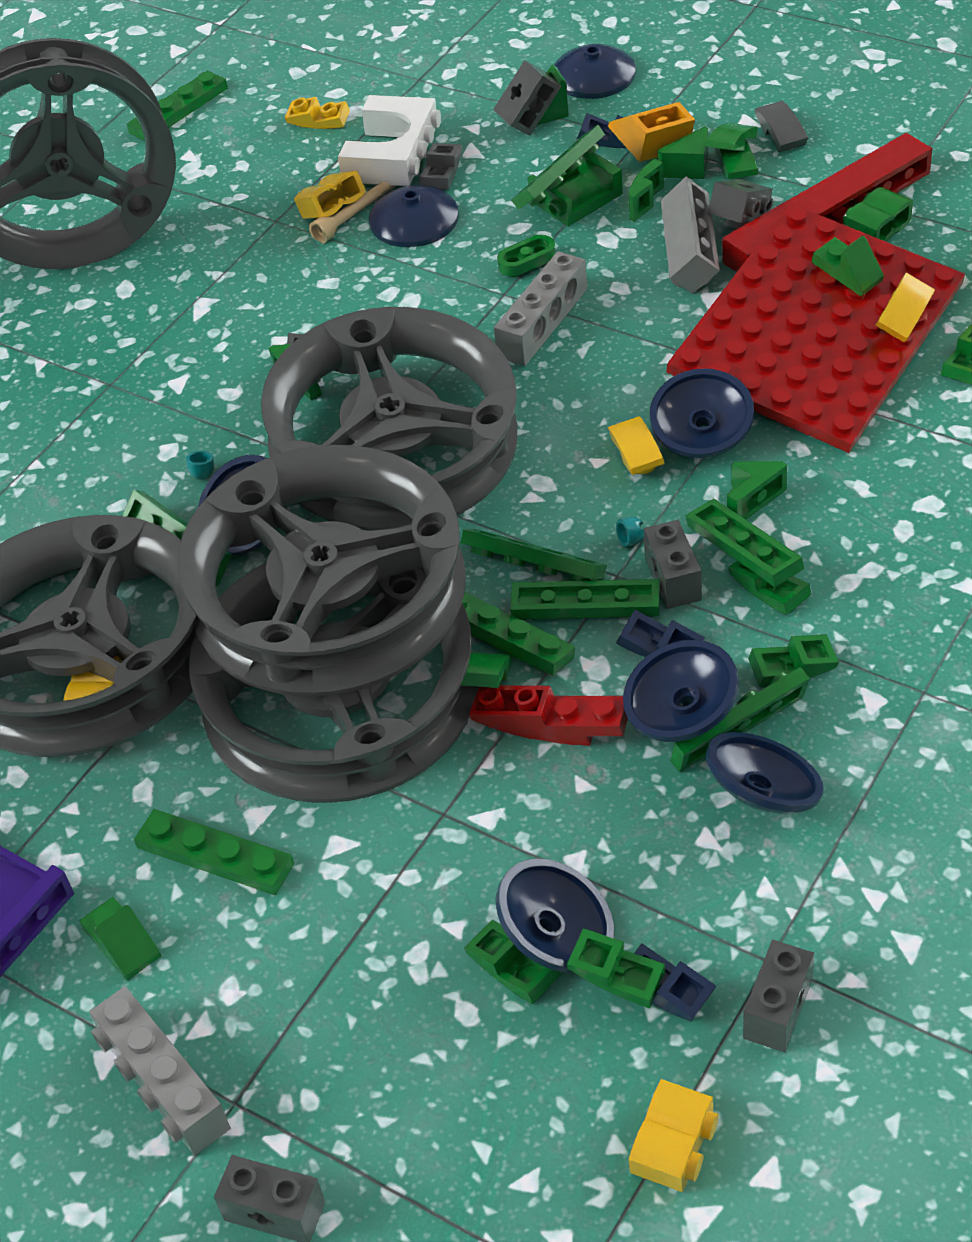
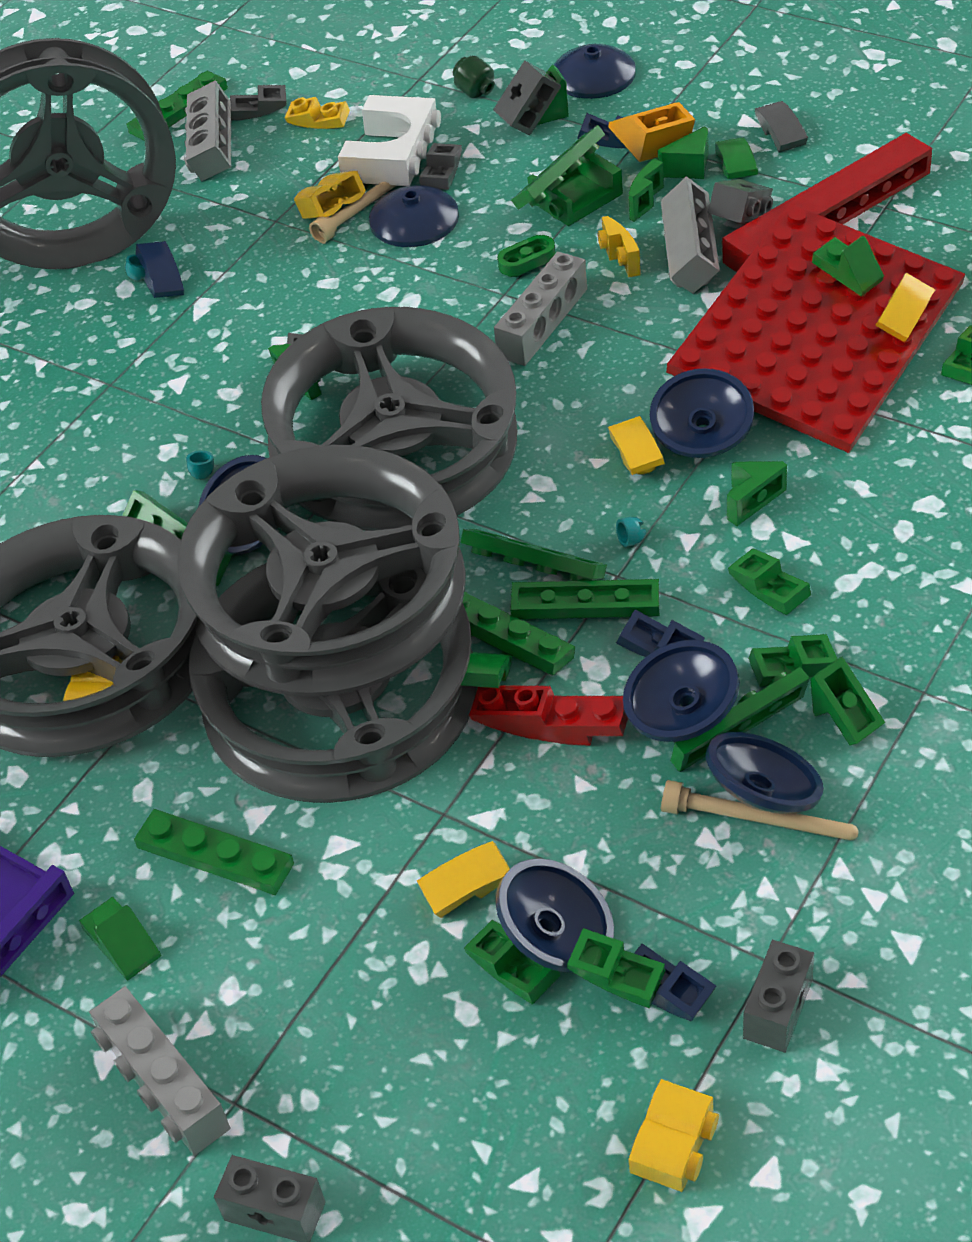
dark grey brick [644,519,702,609] -> none
green plate [685,498,804,587] -> none
green slope [705,123,758,151] -> none
green brick [843,187,913,242] -> none
none -> teal hinge [125,254,145,281]
none -> dark blue slope [136,241,184,298]
none -> light grey brick [184,80,231,181]
none -> dark grey slope [230,85,286,121]
none -> yellow slope [417,841,510,918]
none -> dark green head [453,55,495,98]
none -> yellow slope [598,216,641,278]
none -> tan piece [661,780,859,841]
none -> green slope [810,656,886,746]

